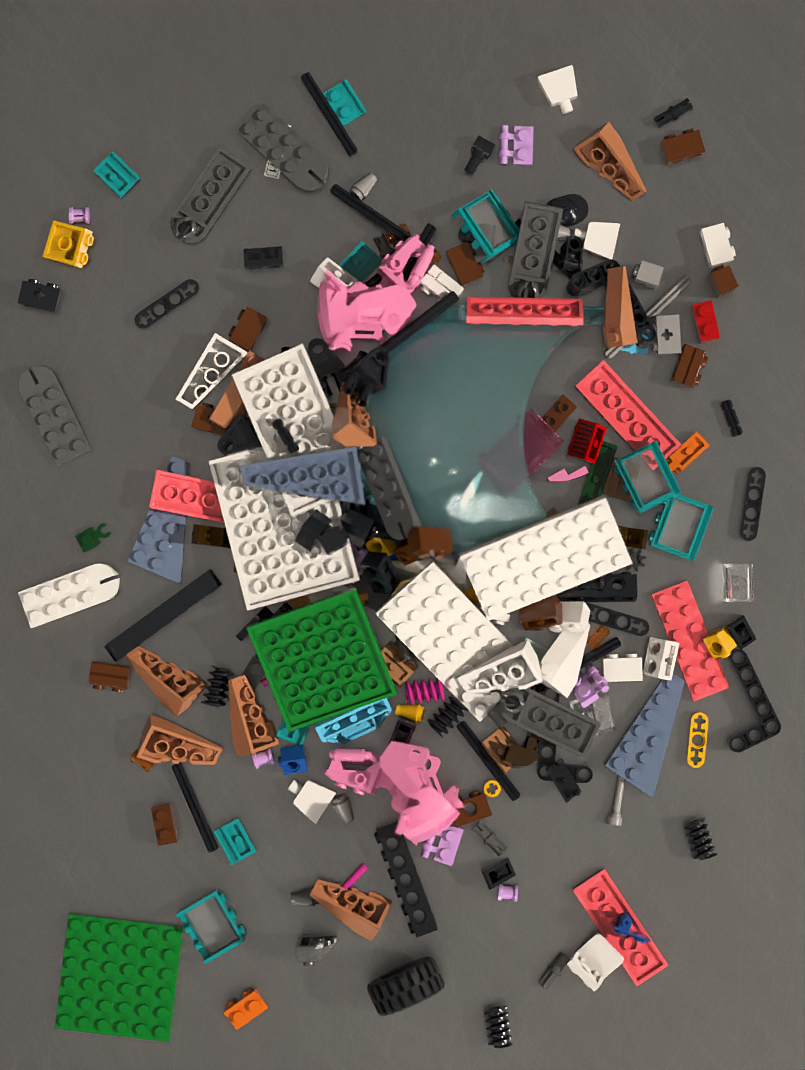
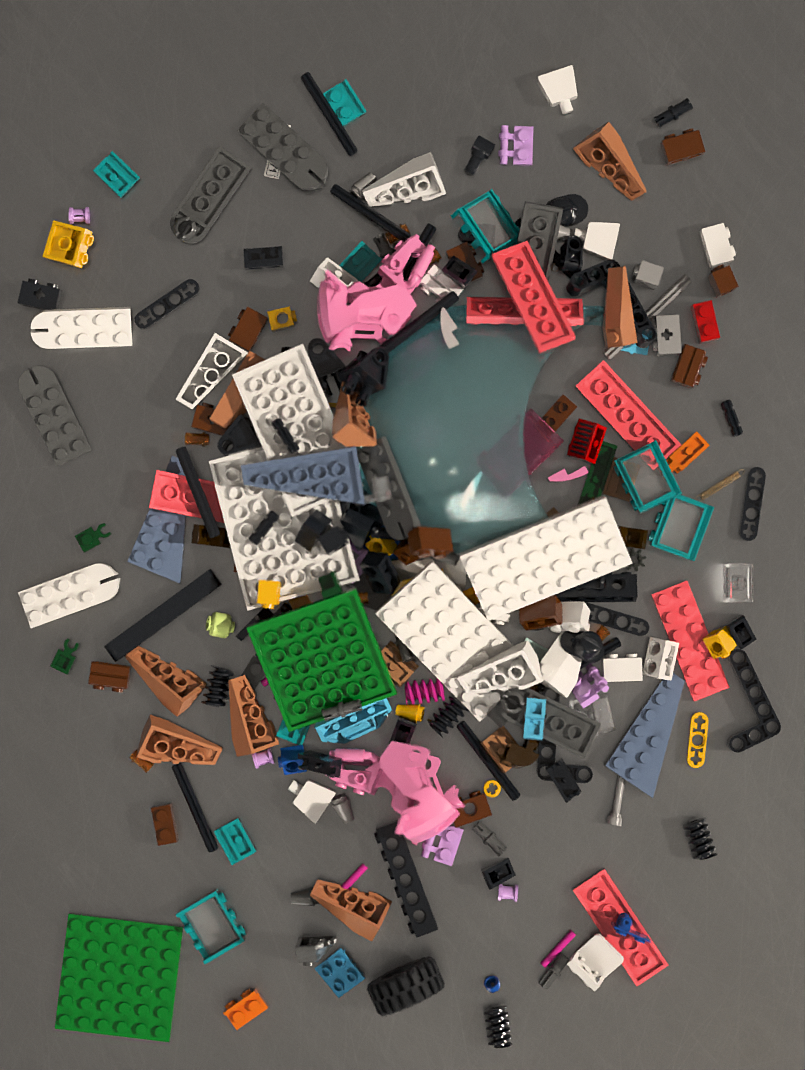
none -> white plate [31,307,132,349]
none -> dark green plate [50,638,79,675]
none -> black axle [176,447,220,538]
none -> clear orange pin [185,432,210,447]
none -> yellowish green head [206,612,235,638]
none -> black axle [249,510,279,545]
none -> yellow brick [257,580,281,609]
none -> yellow brick [267,306,297,332]
none -> black hinge [298,750,342,778]
none -> dark azure hinge [314,948,365,998]
none -> dark green panel [318,571,344,599]
none -> dark grey pin [322,698,363,721]
none -> white wedge [362,152,446,206]
none -> clear panel [364,476,392,503]
none -> white sticker [441,307,459,349]
none -> black slope [442,255,477,289]
none -> blue hinge [484,976,500,993]
none -> coral plate [492,241,575,353]
none -> medium azure slope [523,698,546,740]
none -> dark pink piece [541,930,576,968]
none -> black piece [560,631,604,663]
none -> tan piece [696,469,744,502]

